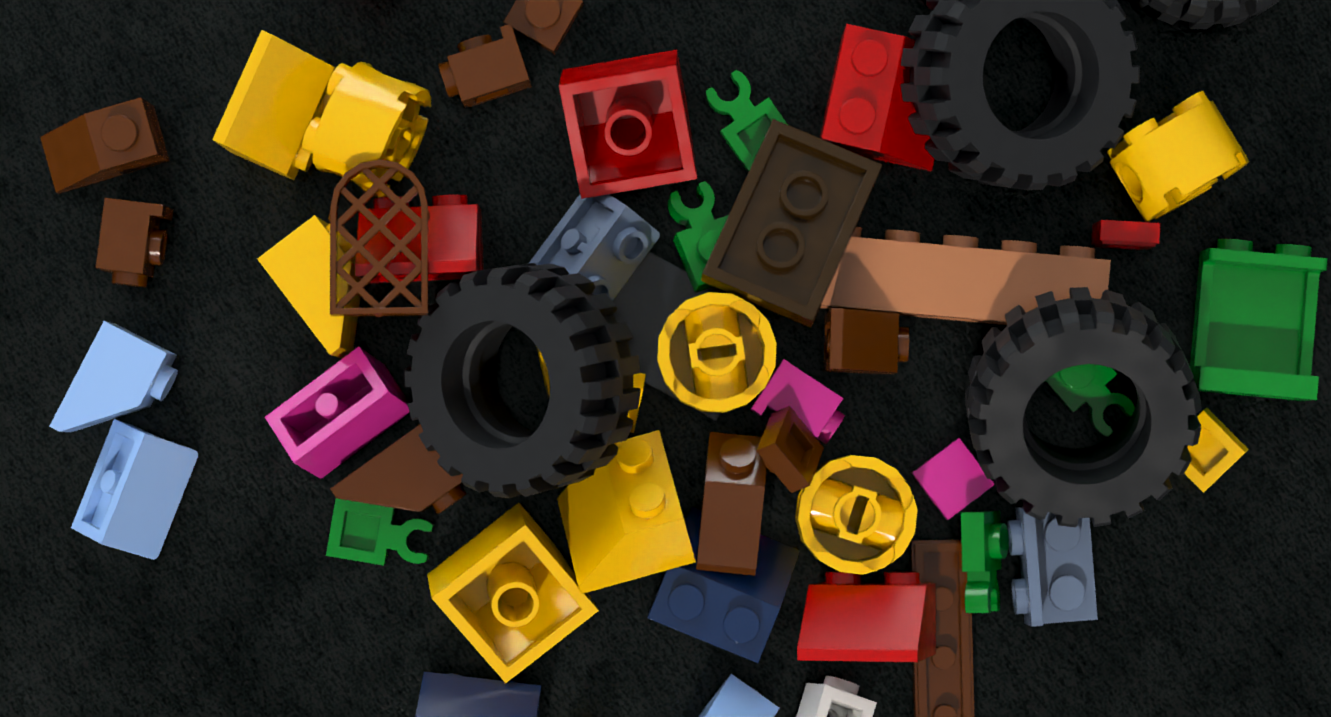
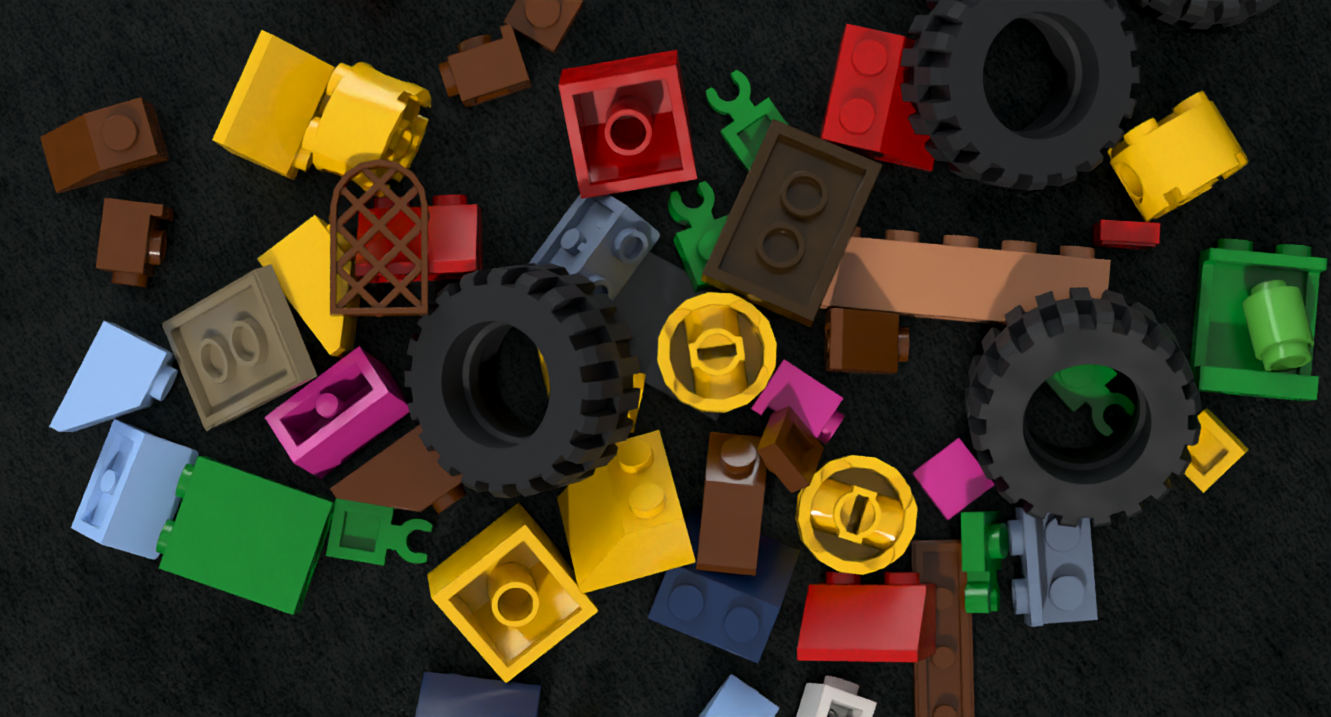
none -> green panel [156,456,335,615]
none -> dark tan tile [162,264,317,431]
none -> bright green brick [1242,280,1314,372]

